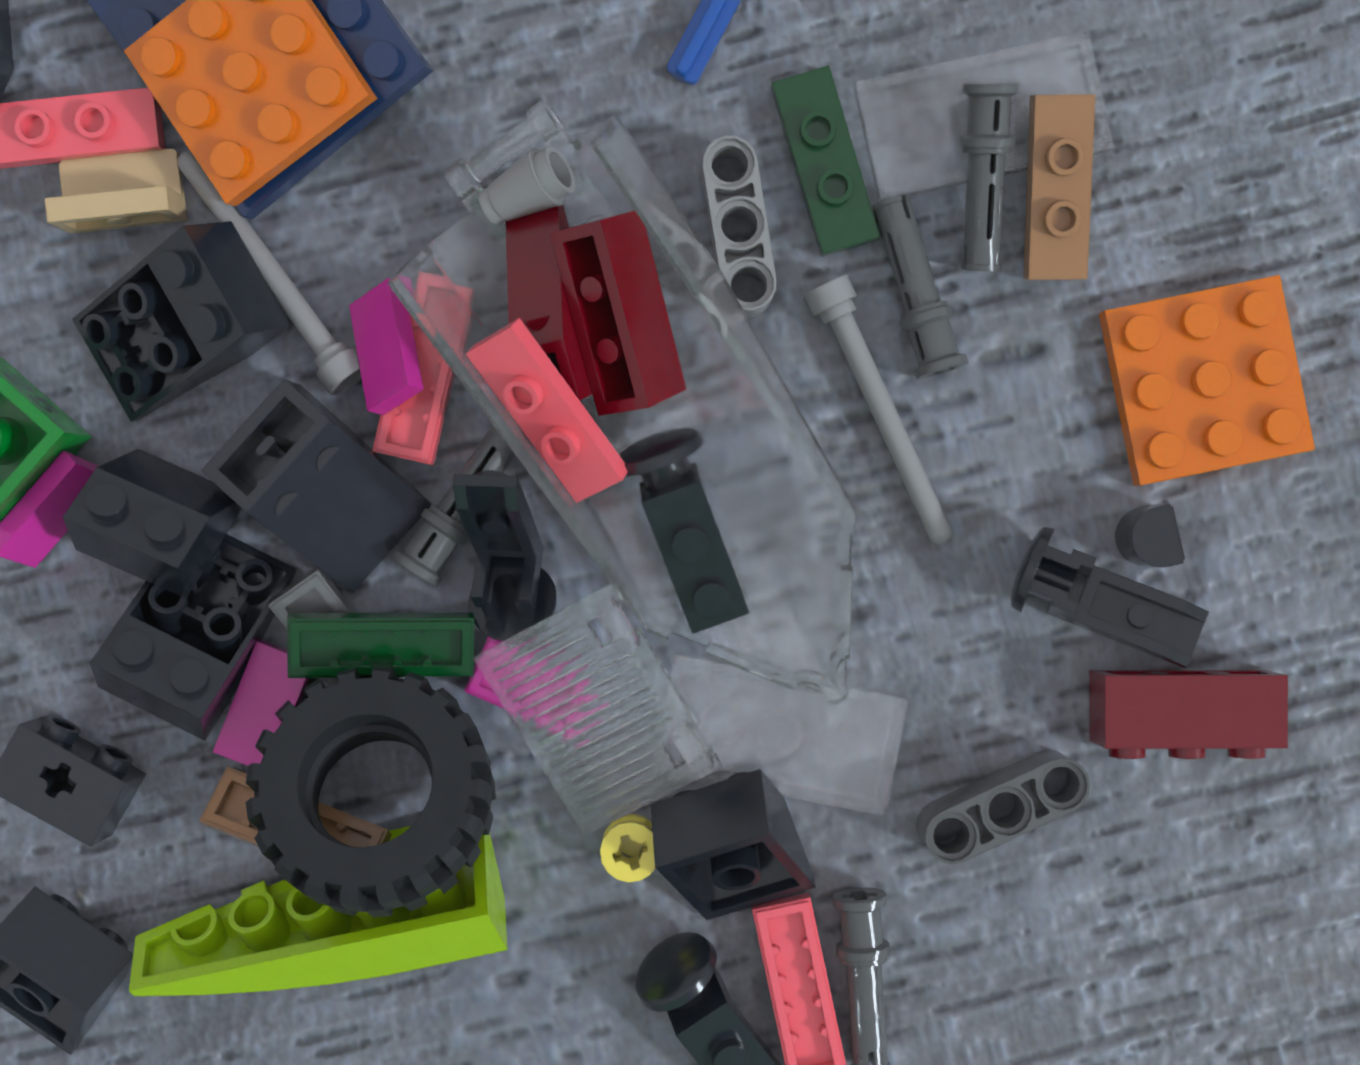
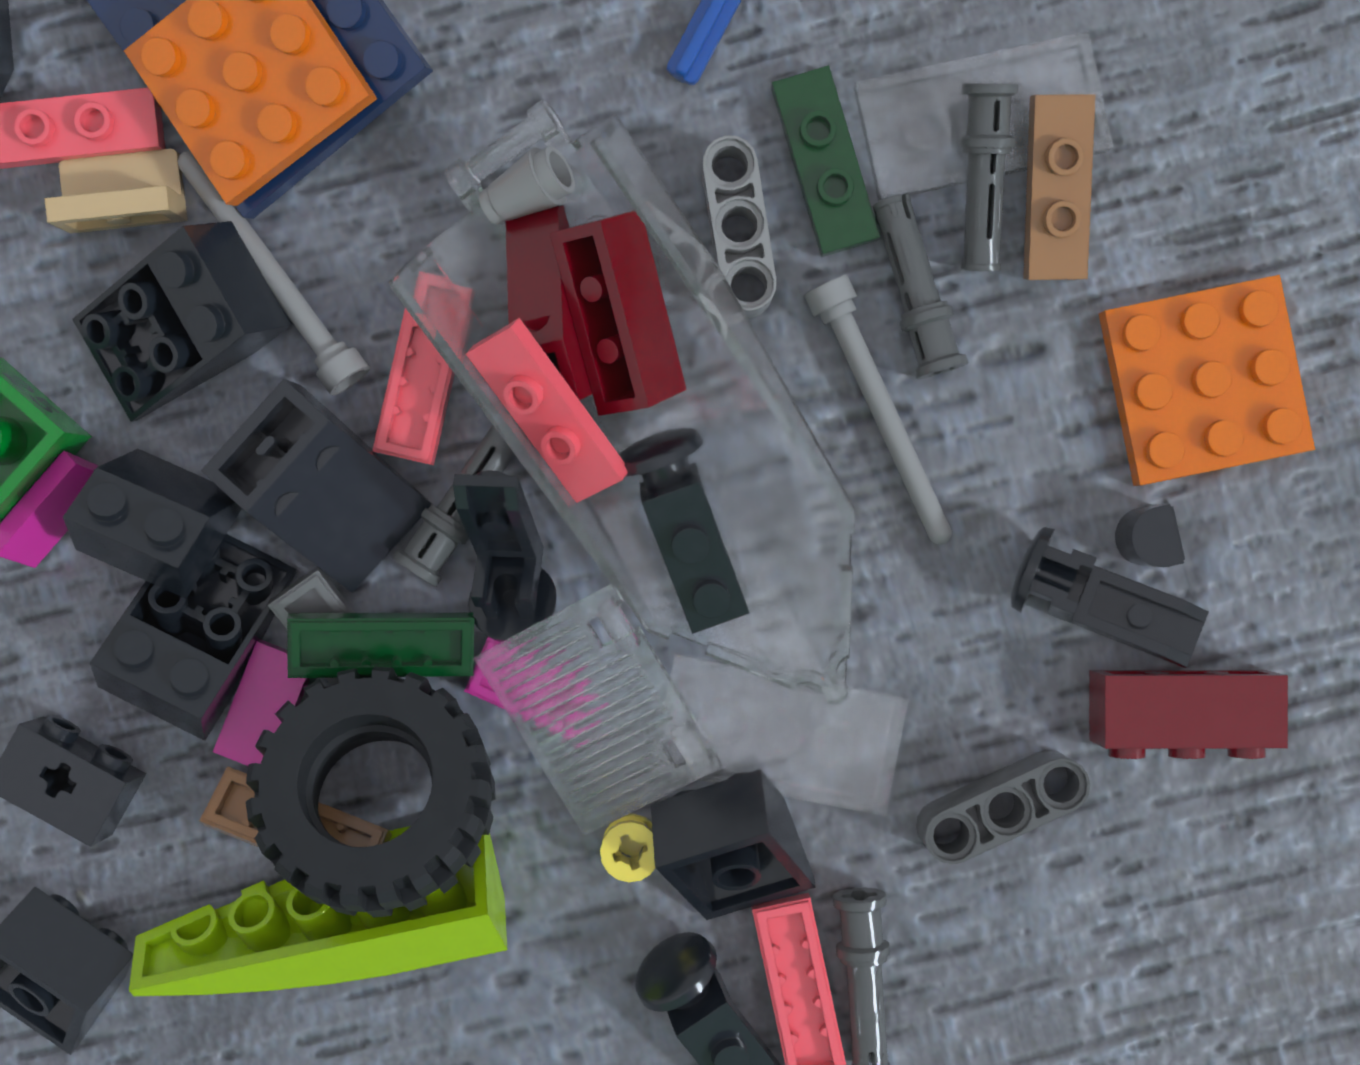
dark pink tile [349,278,424,415] -> none

